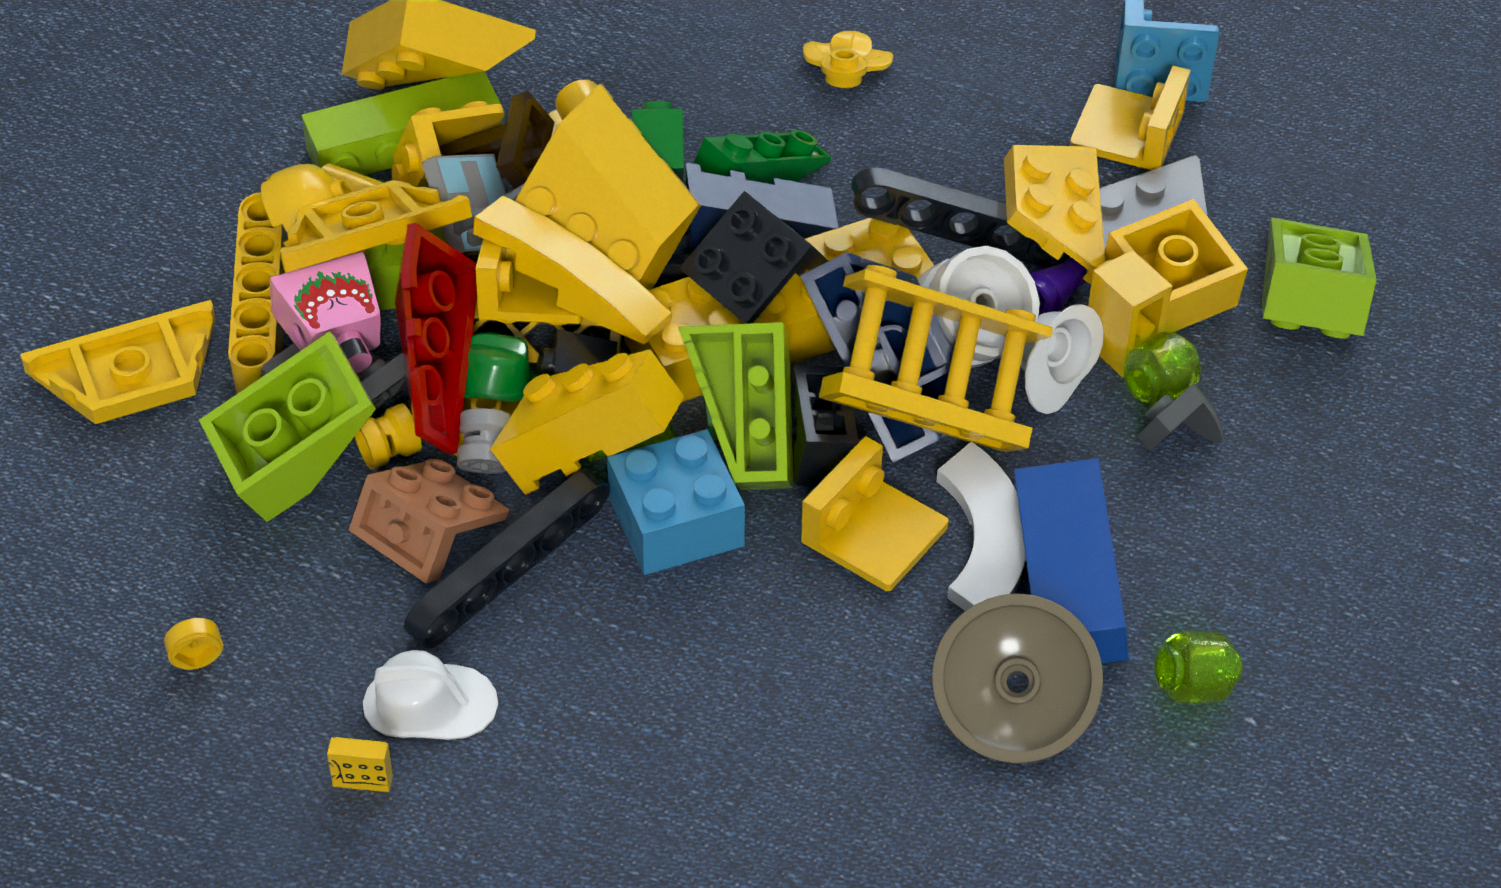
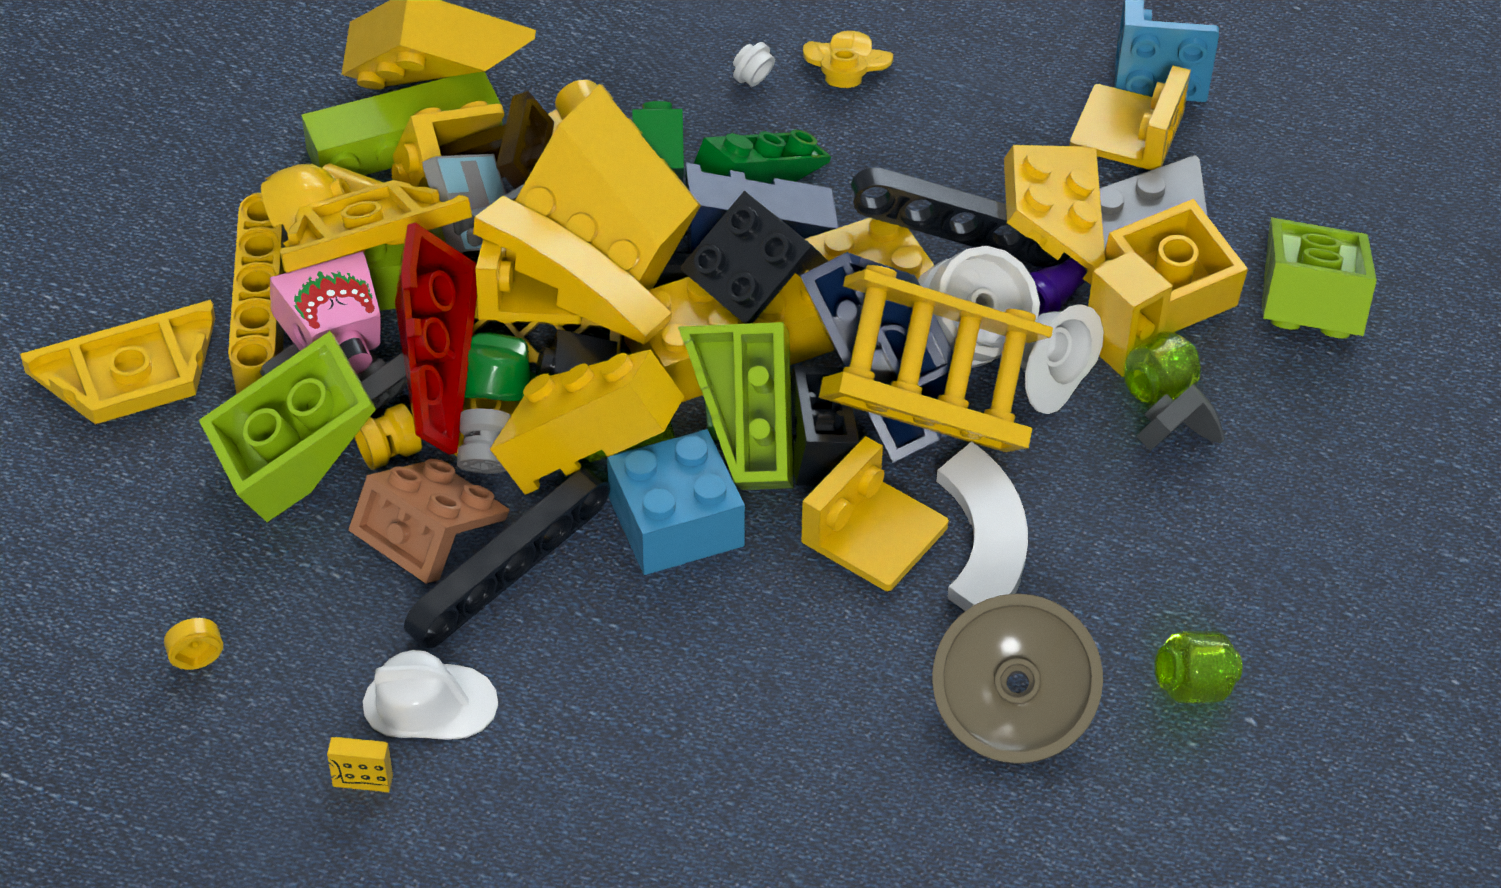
blue brick [1014,458,1129,664] -> none
none -> white plate [733,42,775,87]

